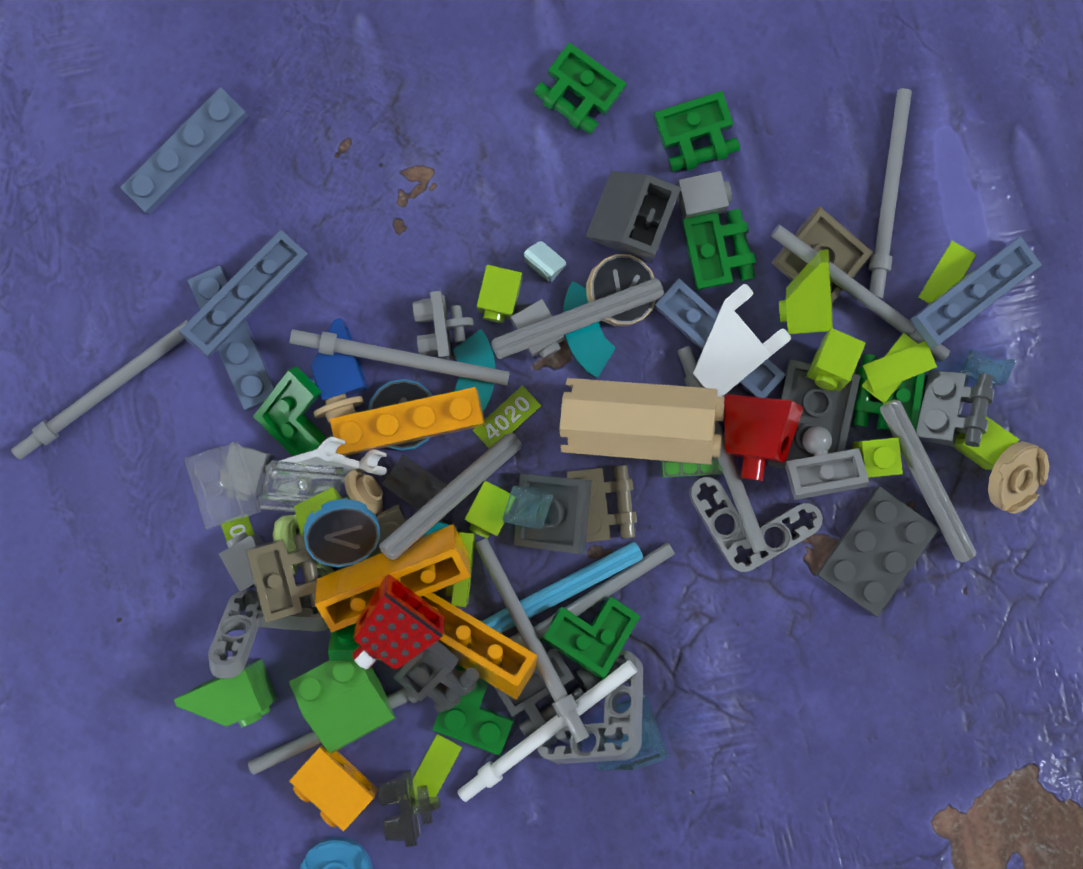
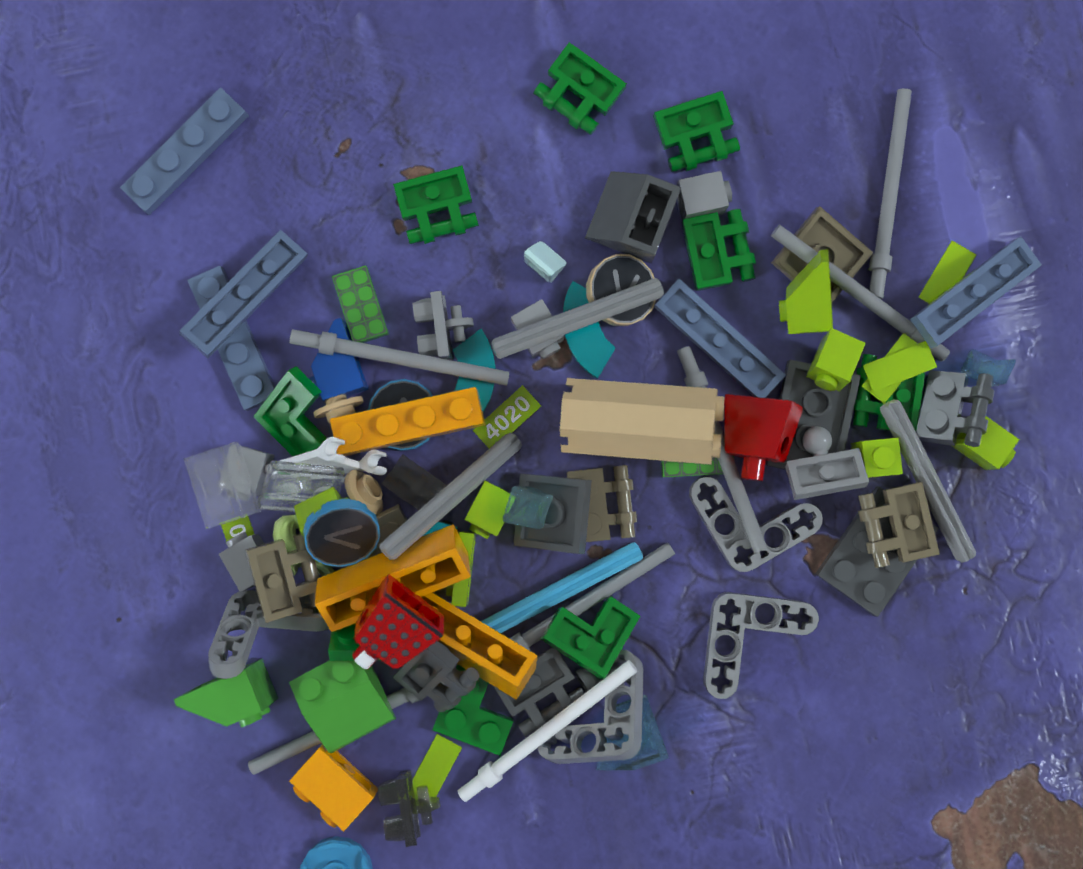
light grey bar [11,320,188,460] -> none
light grey bar [474,538,589,743] -> none
lime brick [477,265,523,323] -> none
white flag [692,284,791,396] -> none
tan tile [988,441,1049,514] -> none
none -> bright green tile [332,265,389,343]
none -> green plate [393,165,479,244]
none -> light grey beam [703,592,819,699]
none -> dark tan plate [858,482,940,568]

